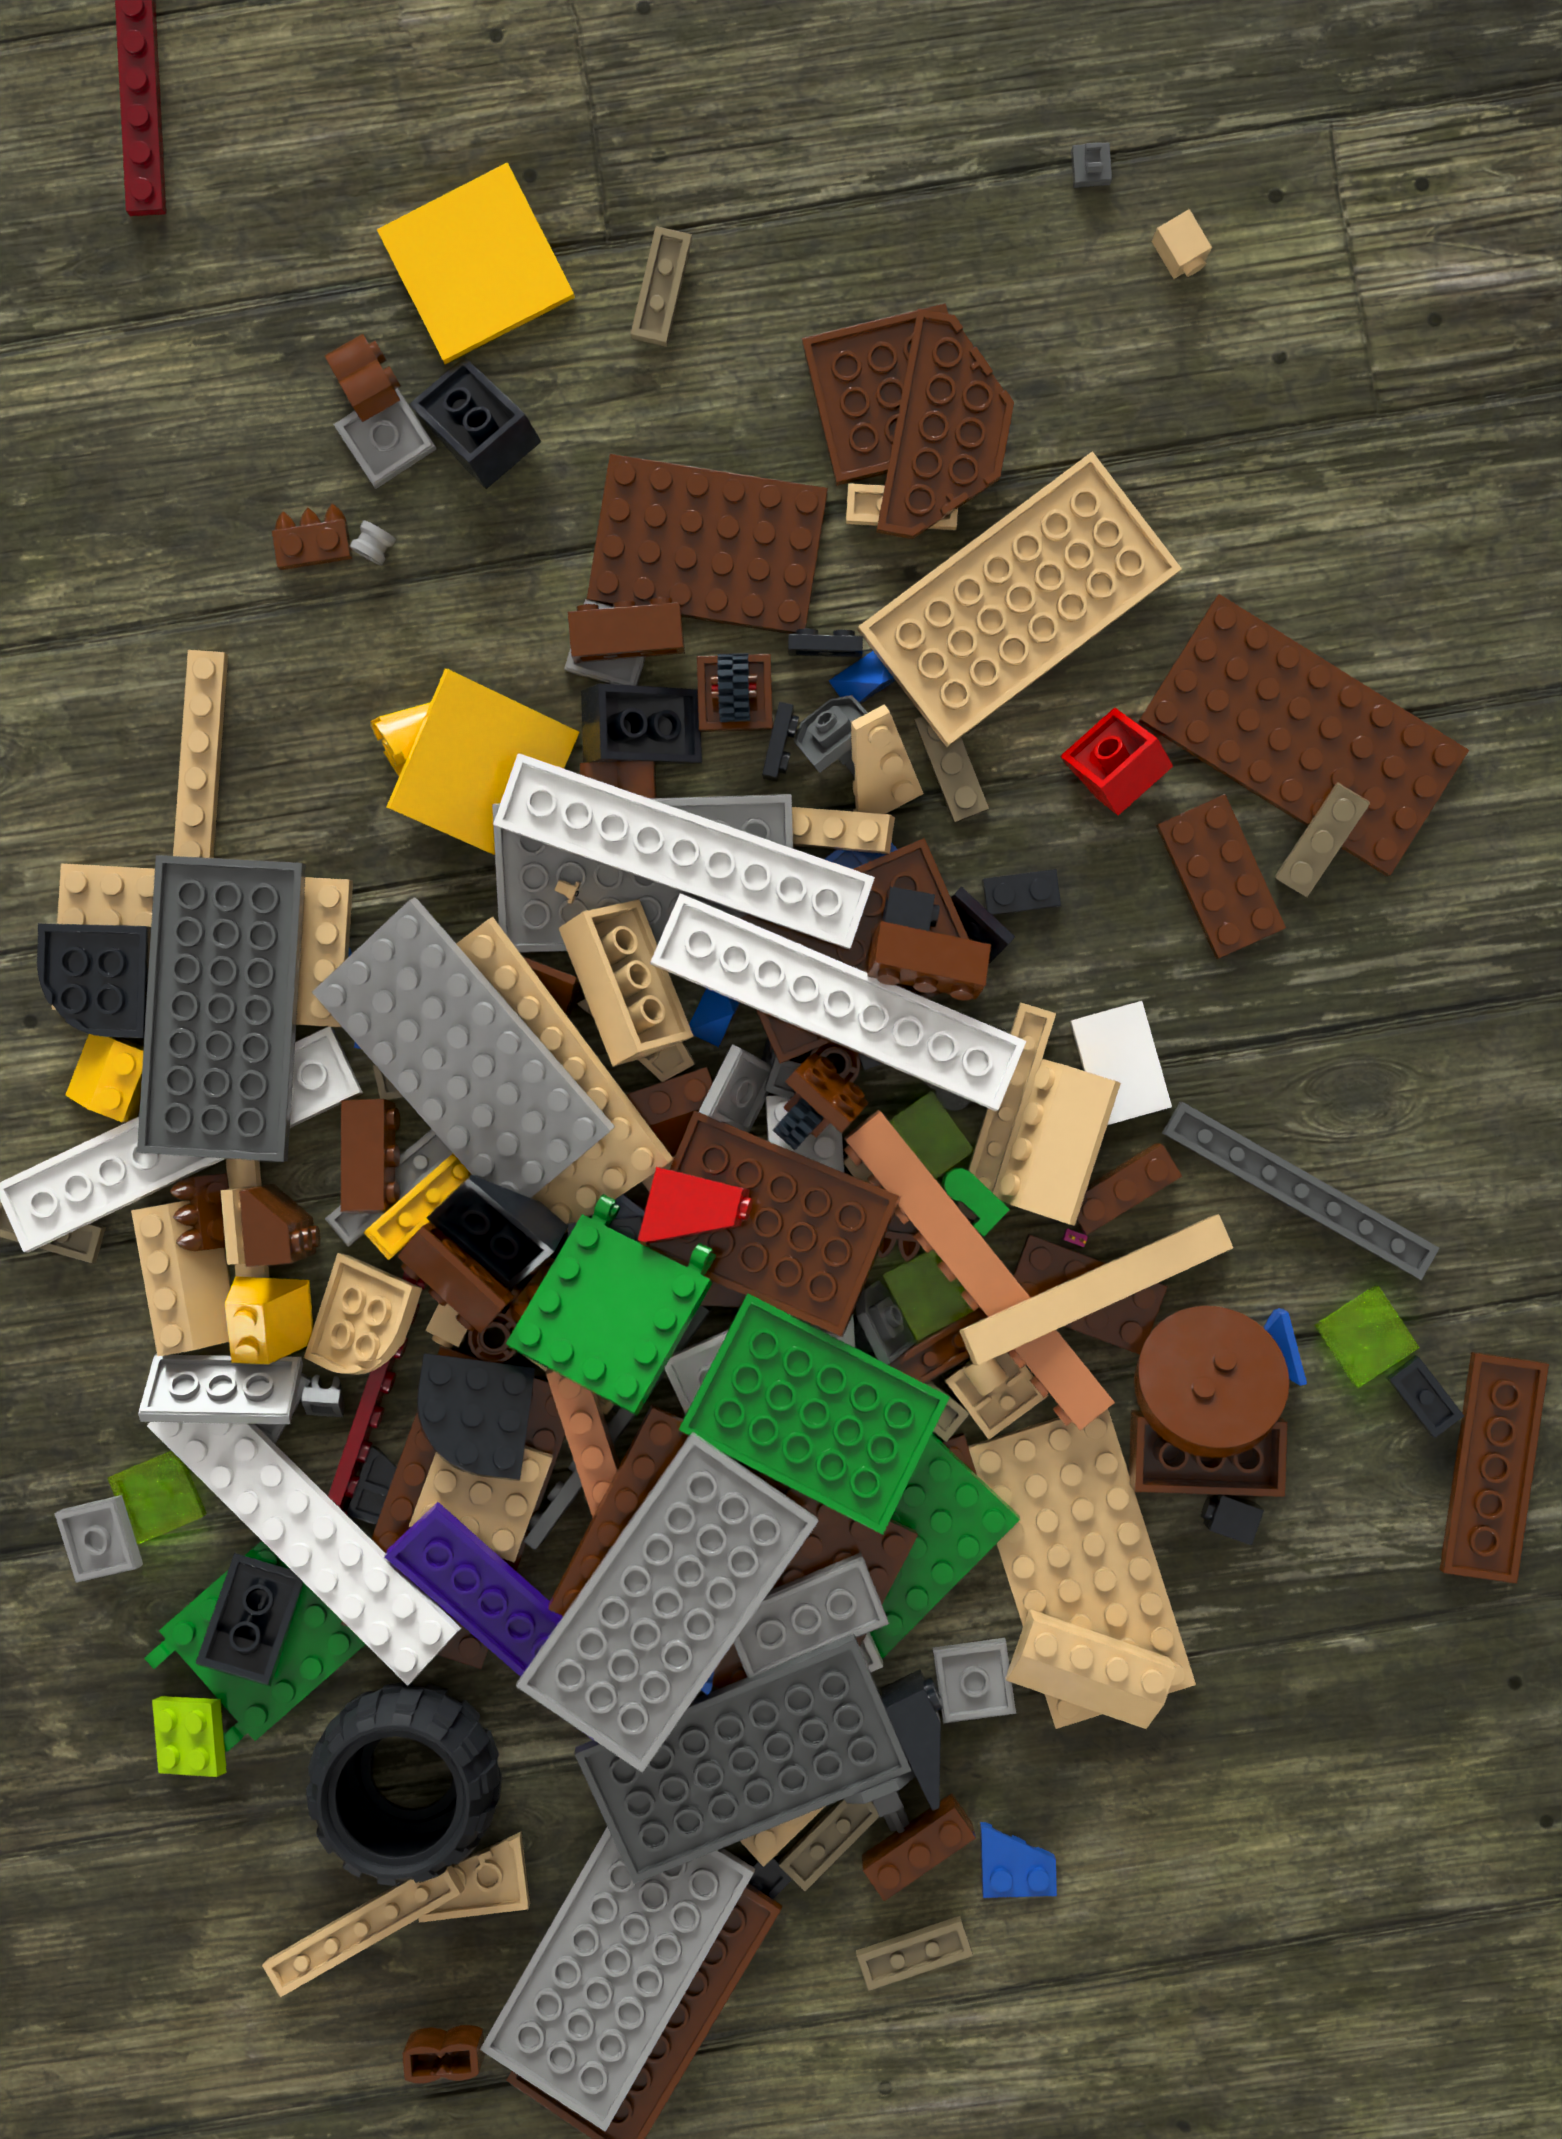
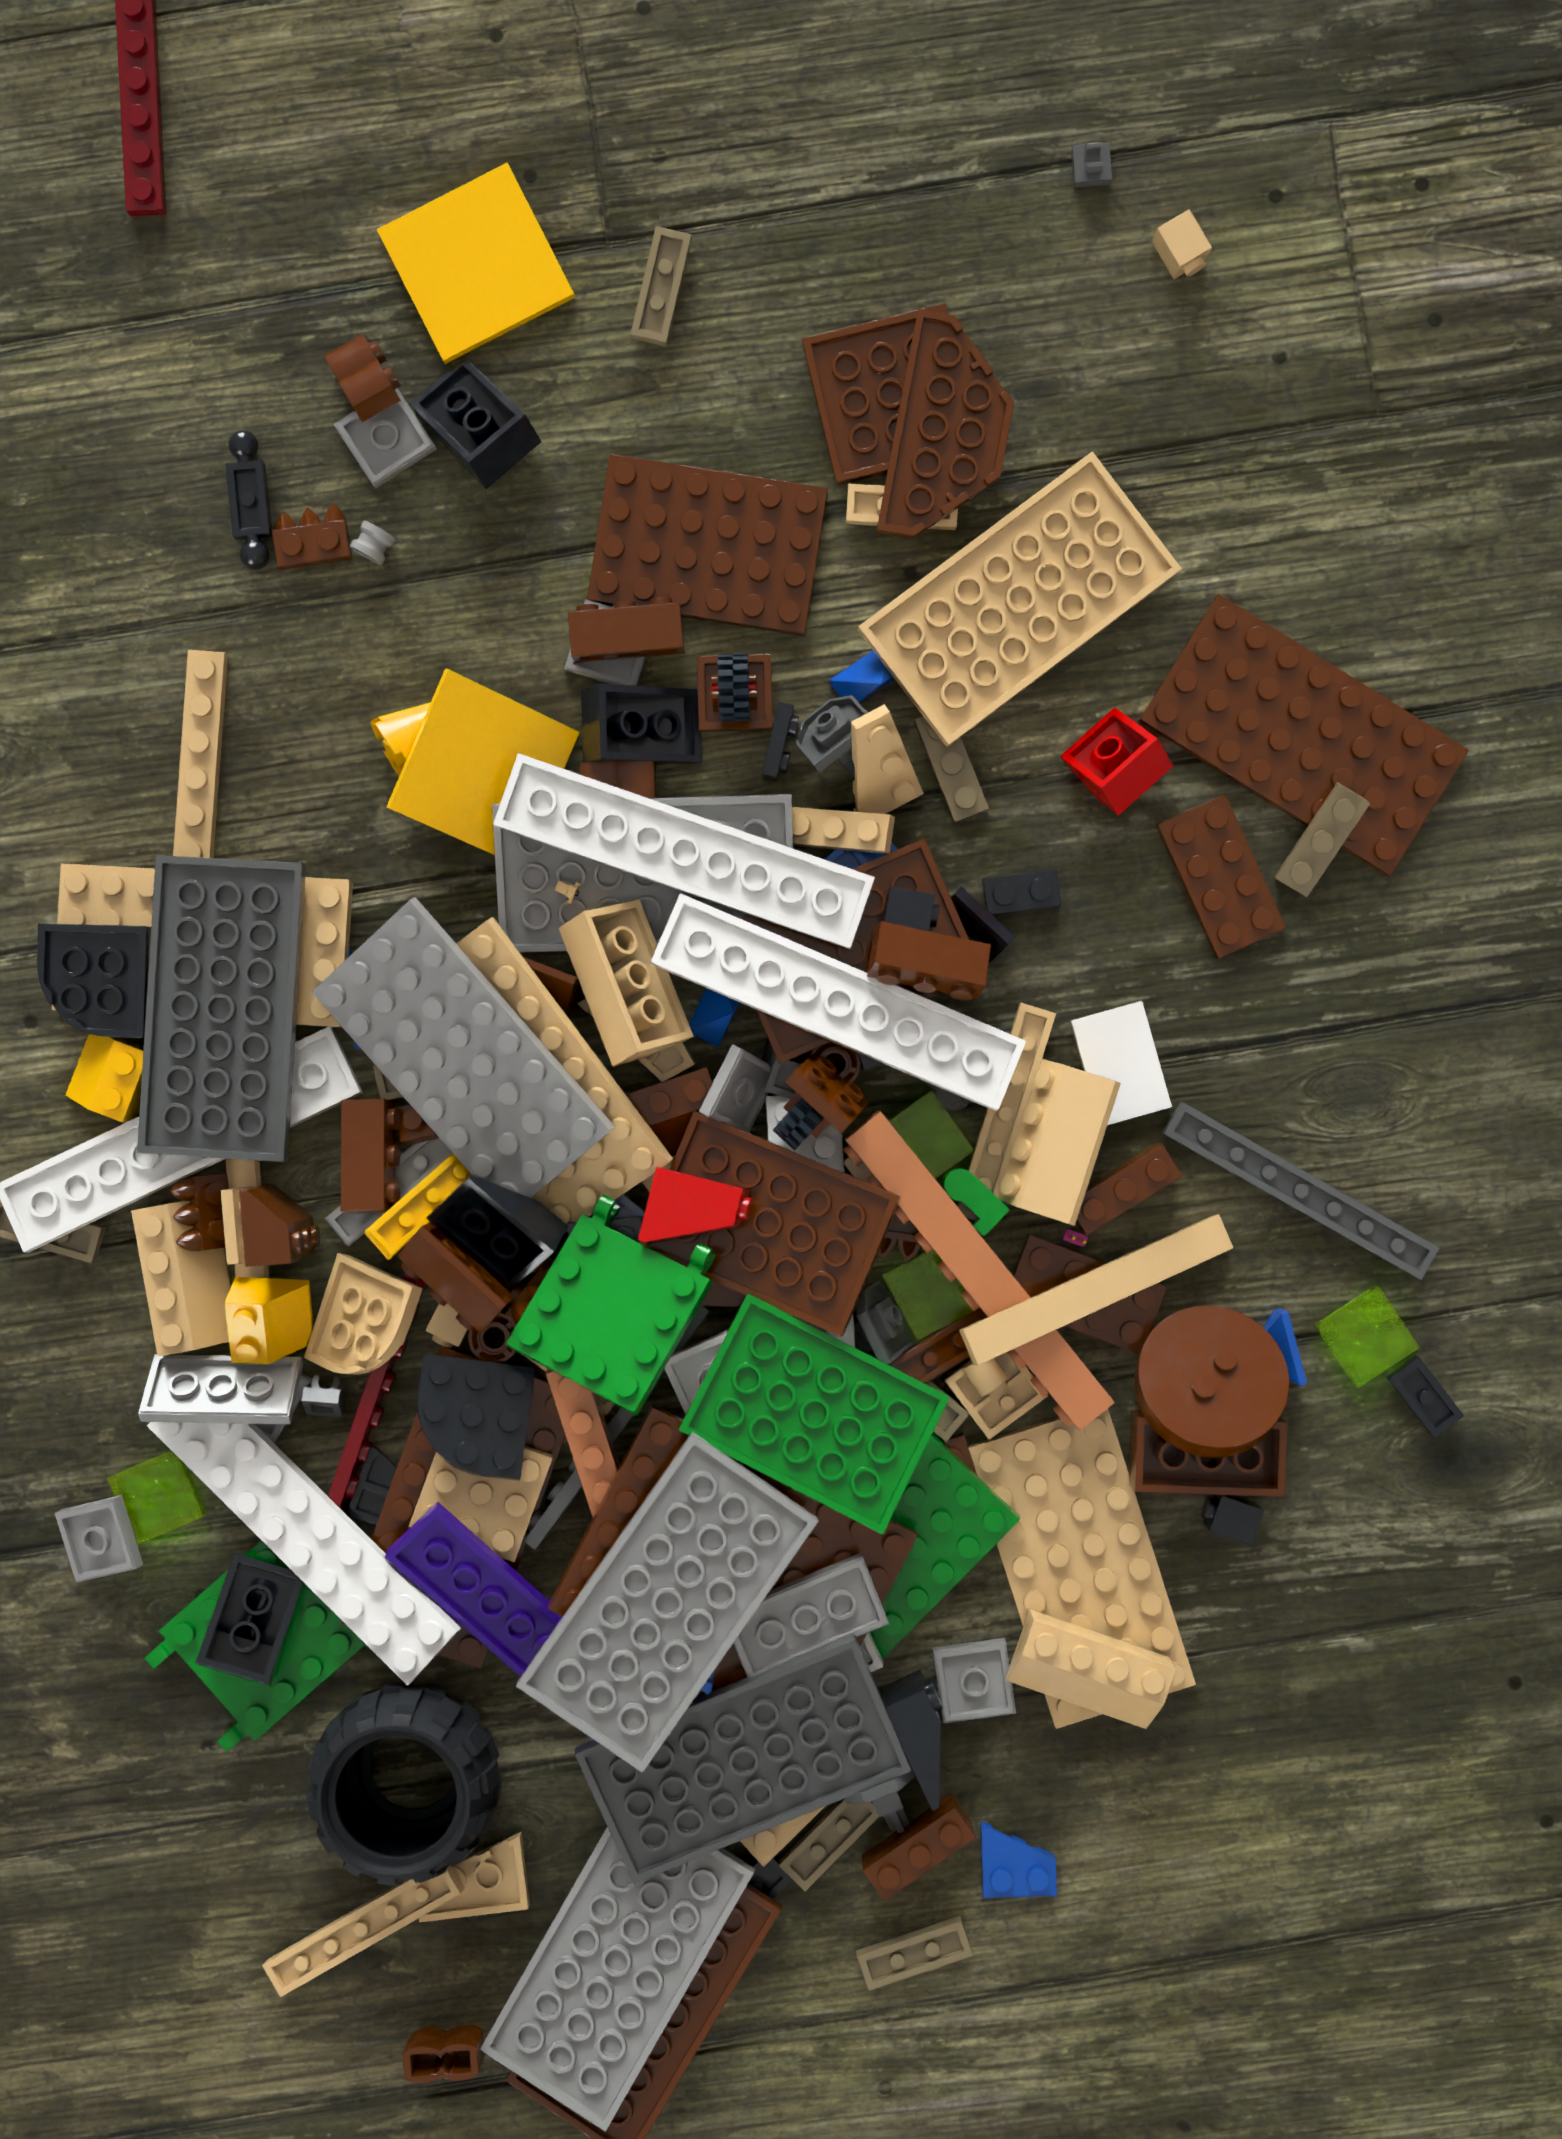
lime plate [152,1696,227,1777] -> none
black plate [788,629,863,658] -> none
reddish brown plate [1440,1352,1549,1584] -> none
none -> black plate [225,430,273,570]
none -> reddish brown plate [397,1105,439,1146]

